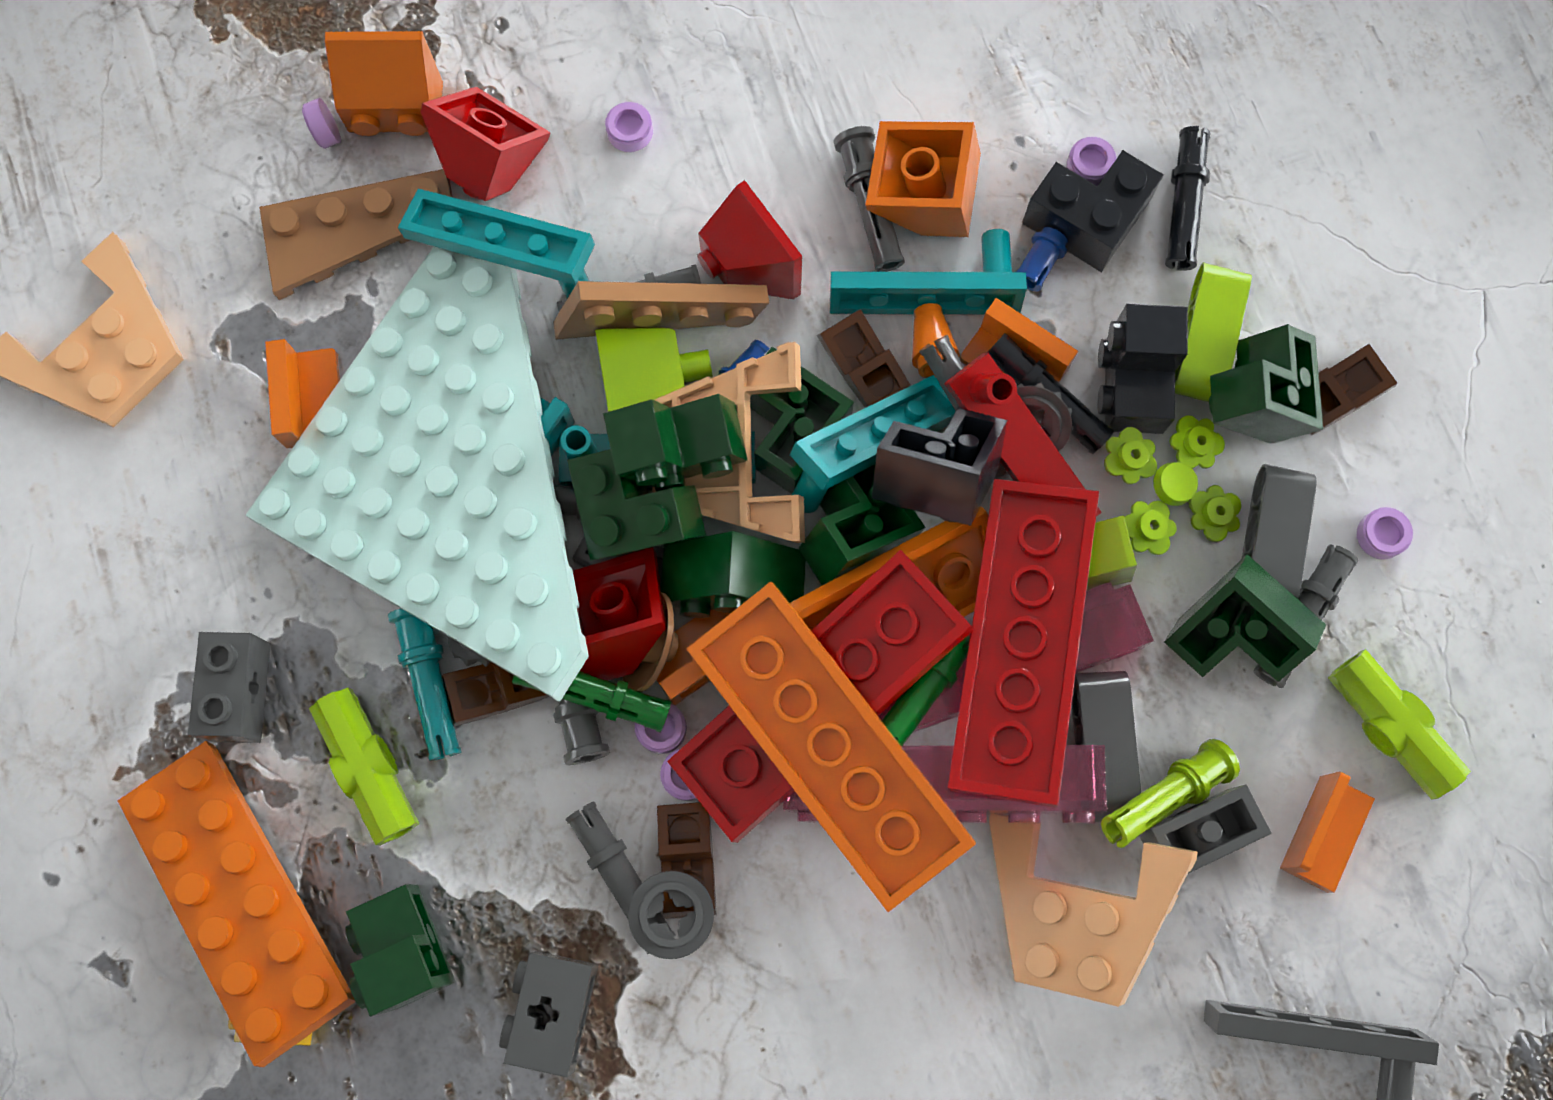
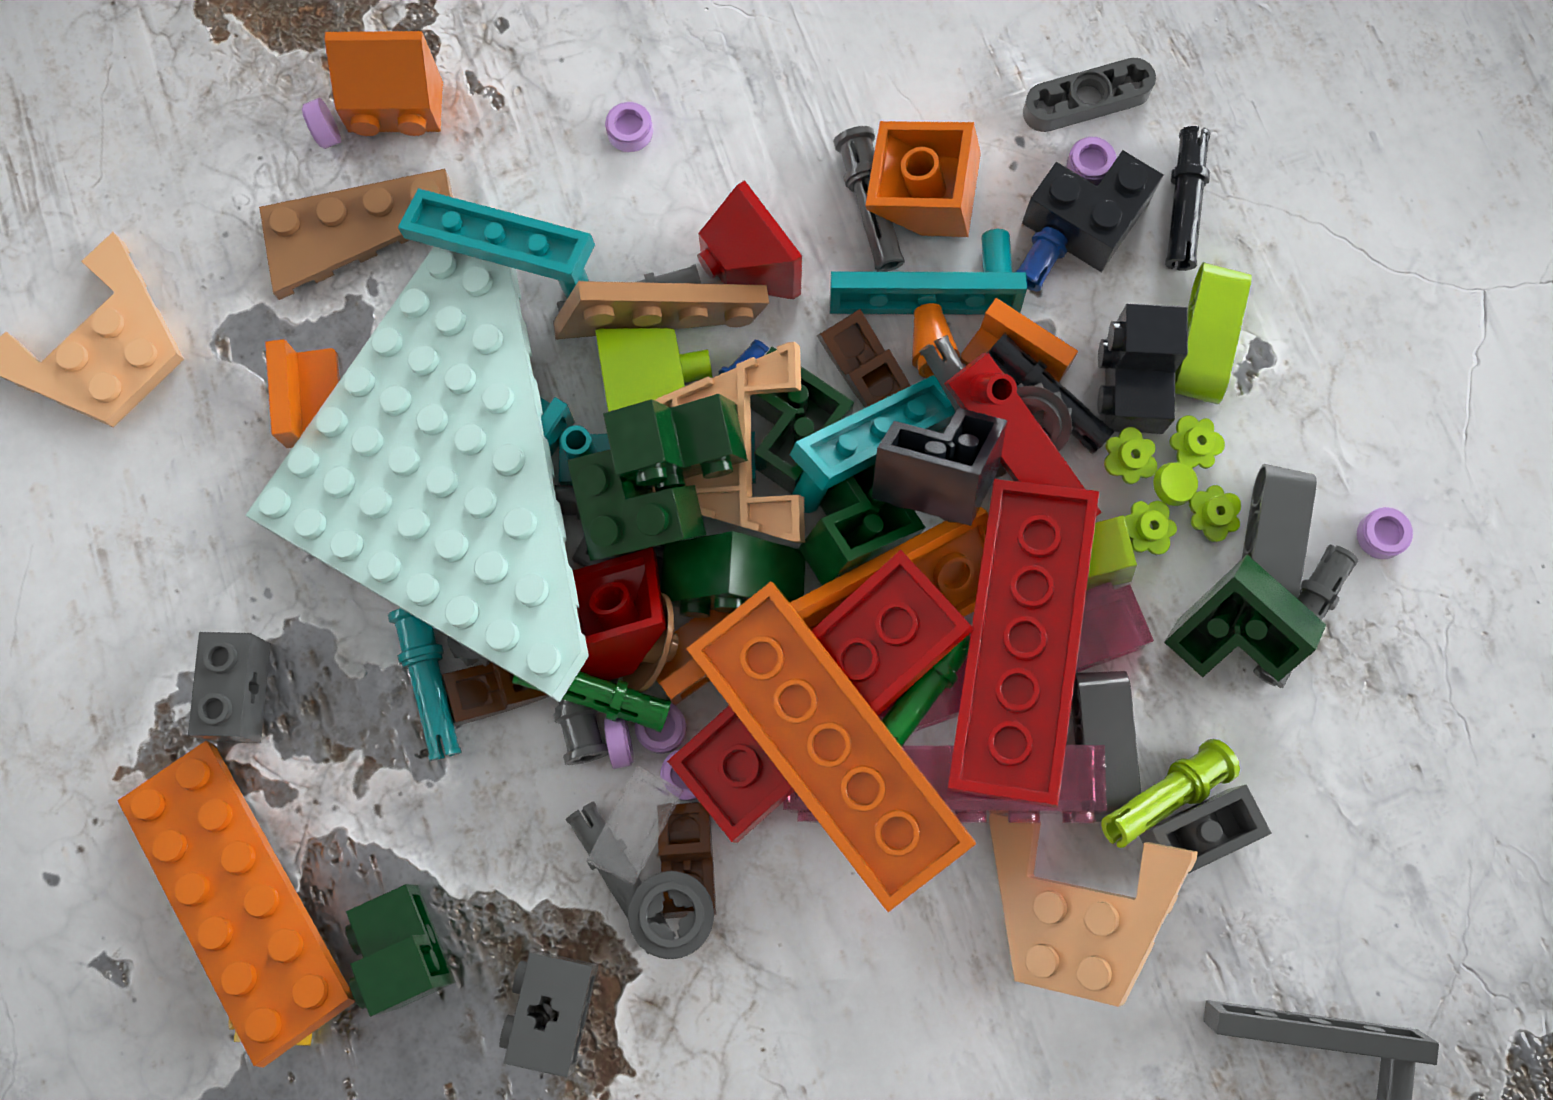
lime piece [309,687,419,846] -> none
red slope [420,87,551,201] -> none
dark green brick [1209,324,1323,444] -> none
orange panel [1280,771,1375,893] -> none
reddish brown slope [1310,344,1397,436] -> none
lime piece [1328,649,1471,800] -> none
none -> clear tile [586,766,684,886]
none -> lavender tile [604,718,634,769]
none -> dark grey beam [1023,58,1156,132]

